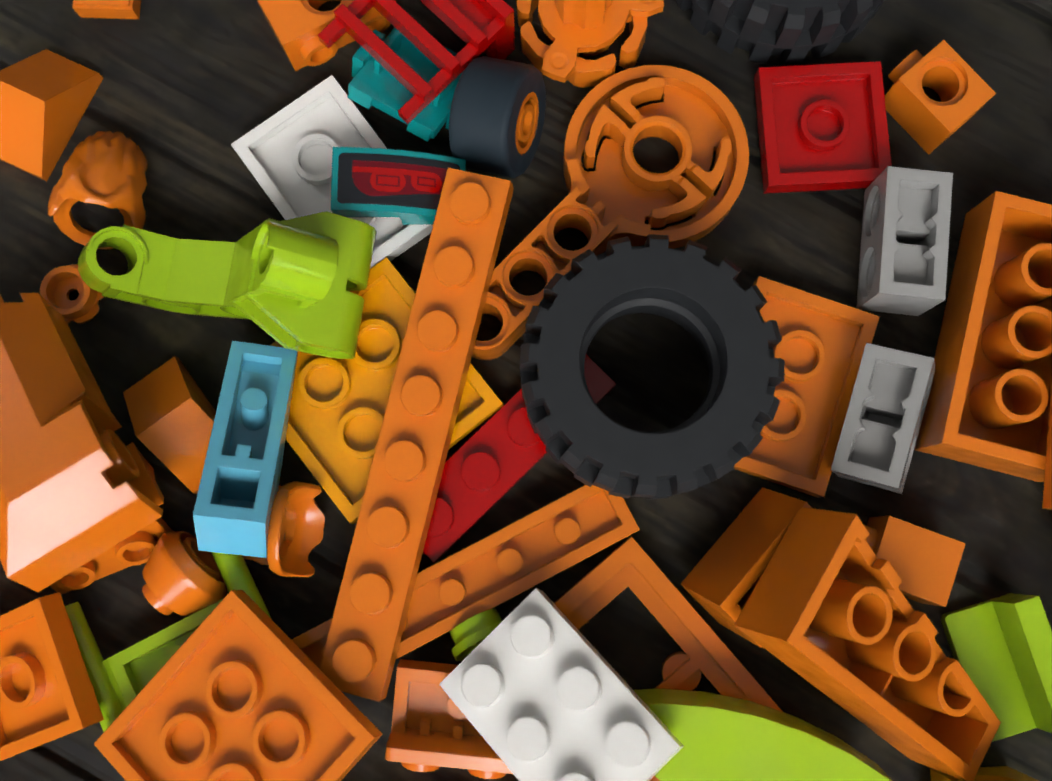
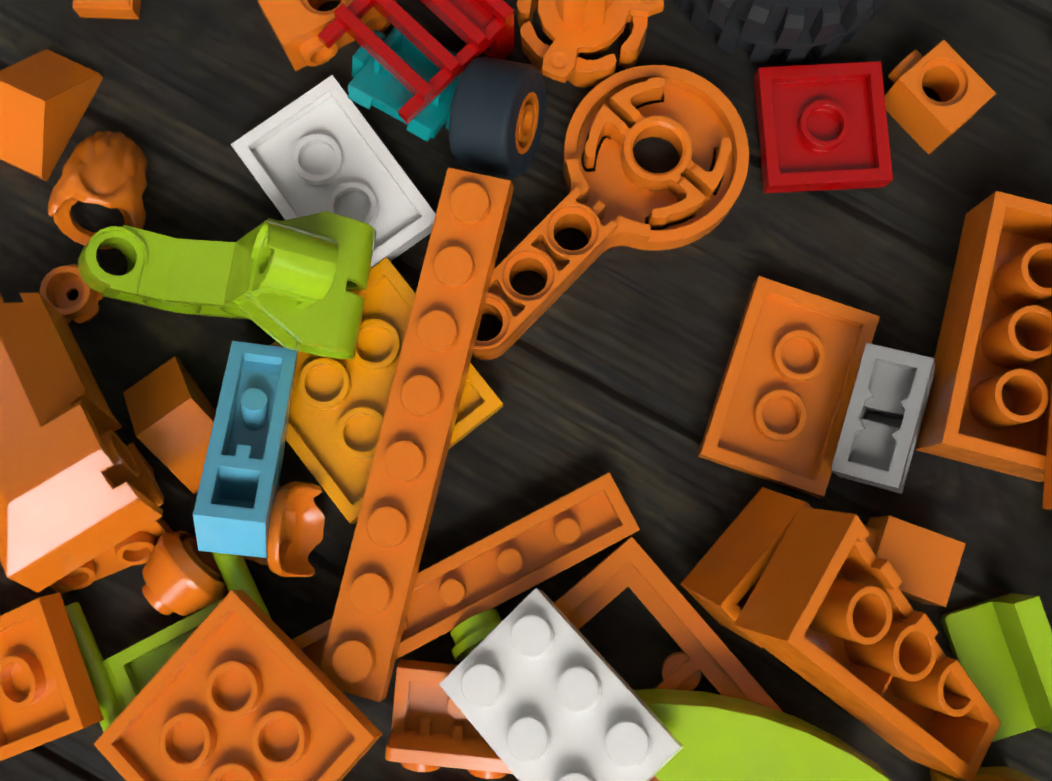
slope [331,147,467,225] -> none
red plate [423,355,616,563] -> none
black tyre [520,234,785,500] -> none
light grey brick [856,166,953,316] -> none

